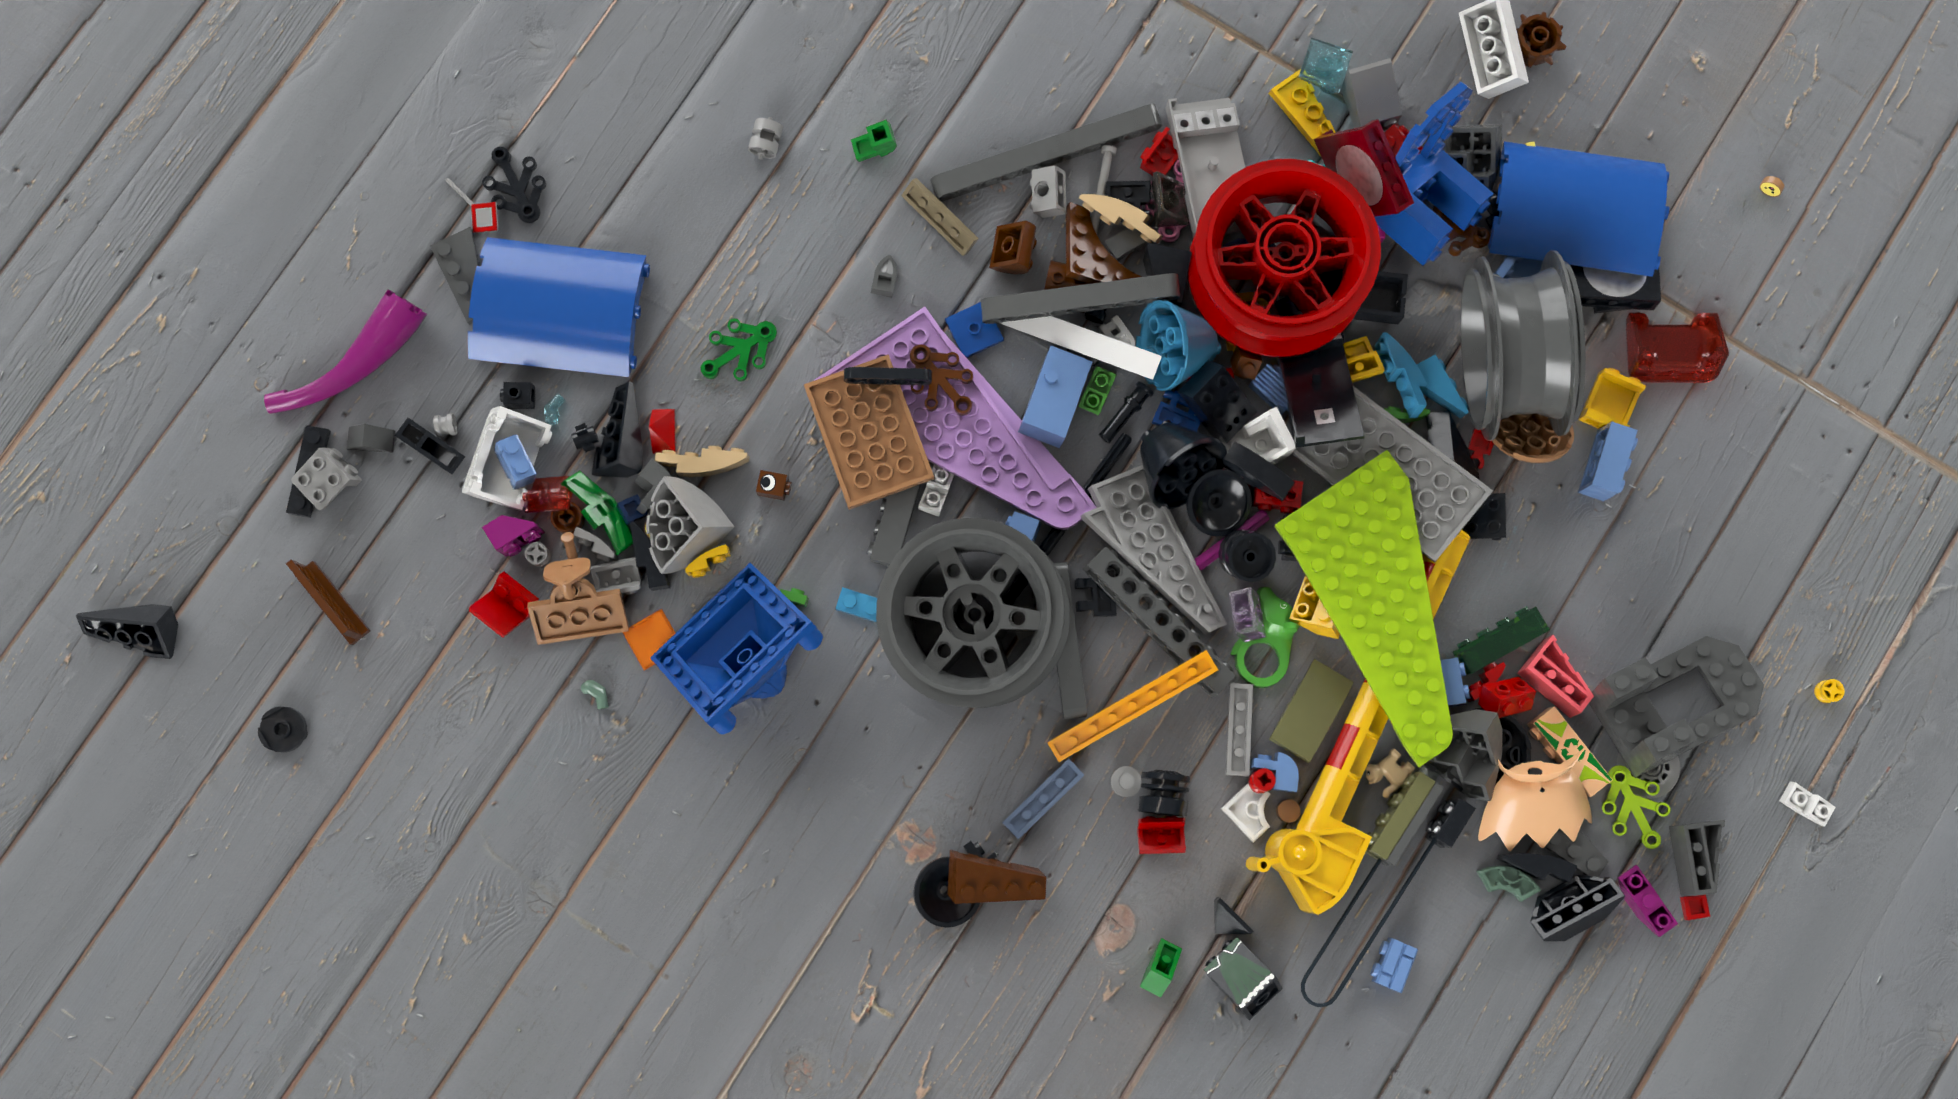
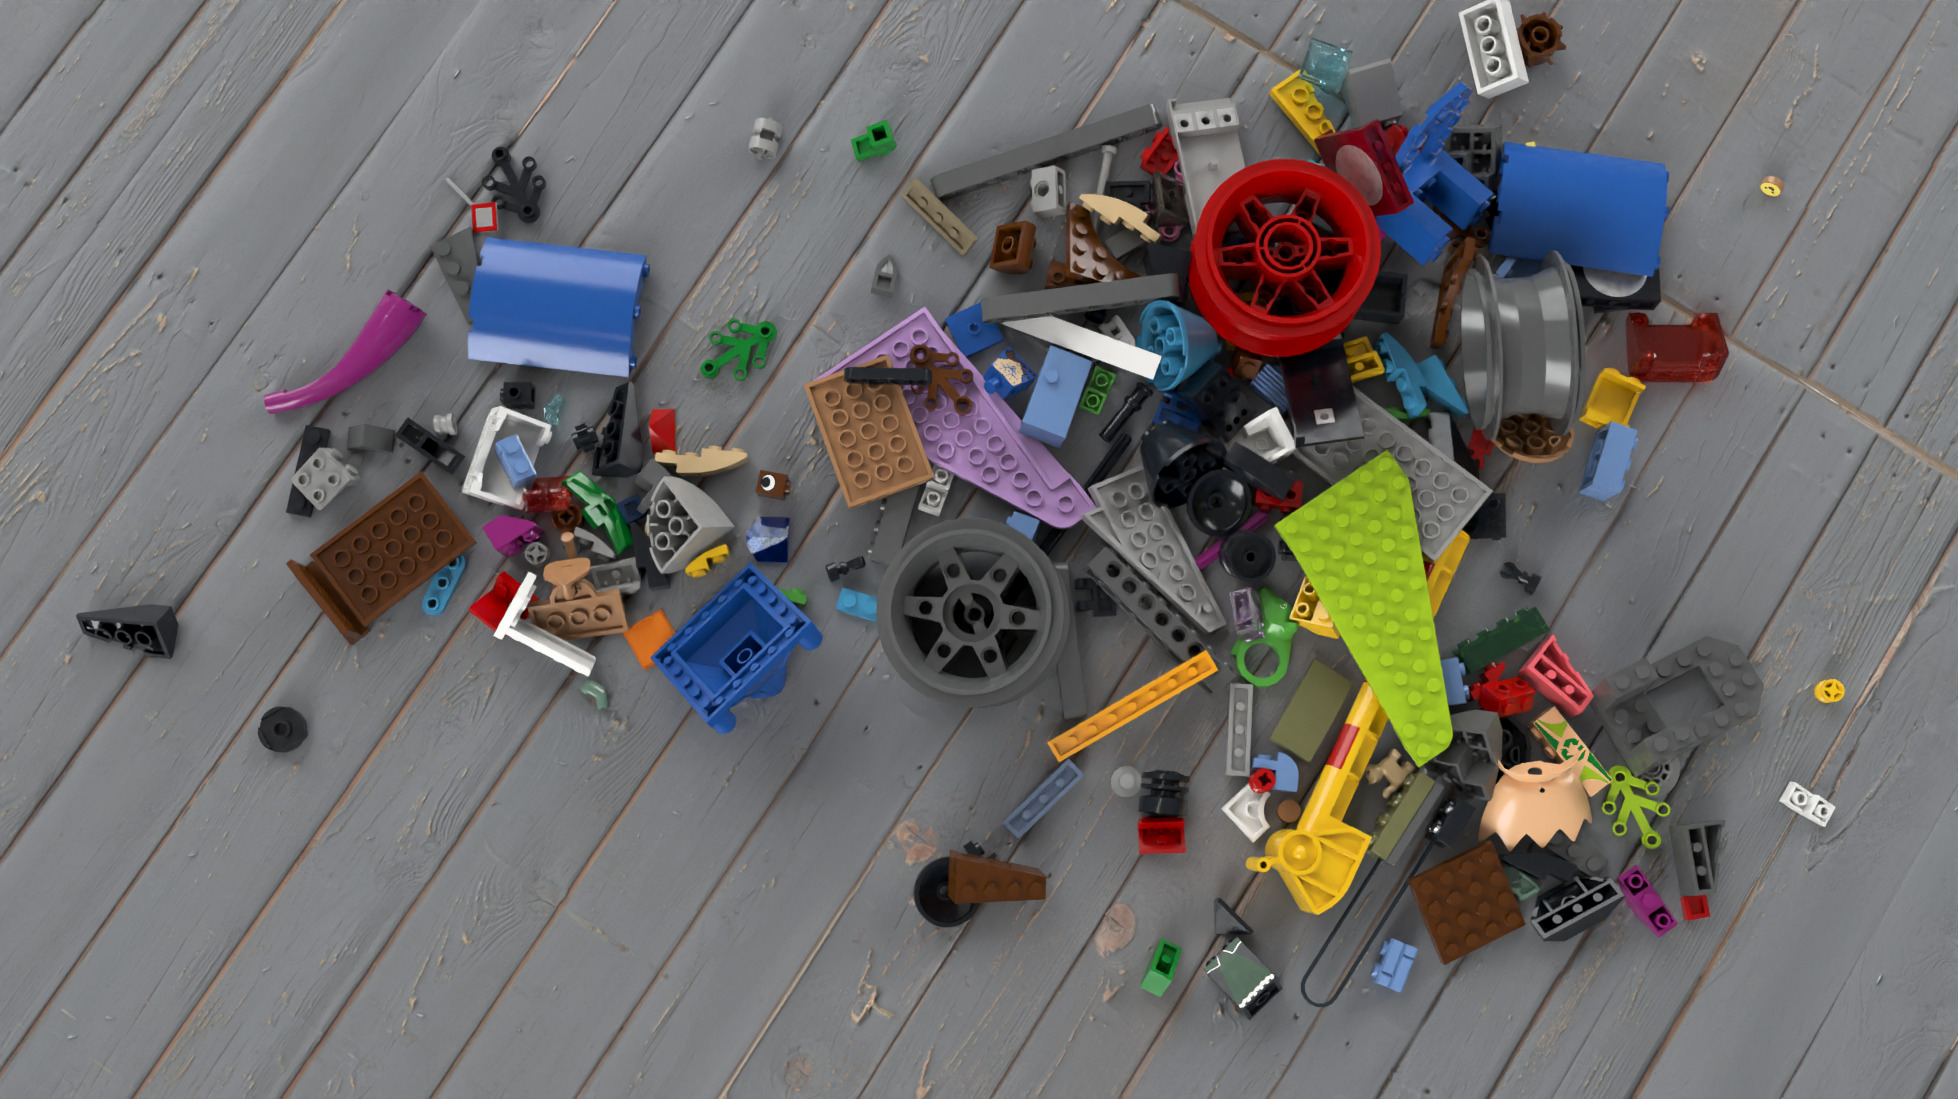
none -> reddish brown piece [310,471,477,627]
none -> dark azure plate [422,555,467,616]
none -> white bracket [493,572,596,676]
none -> clear blue slope [746,517,790,563]
none -> black piece [825,556,866,582]
none -> blue torso [983,346,1038,399]
none -> reddish brown plate [1407,840,1526,965]
none -> reddish brown plate [1429,237,1478,349]
none -> black piece [1500,562,1541,595]

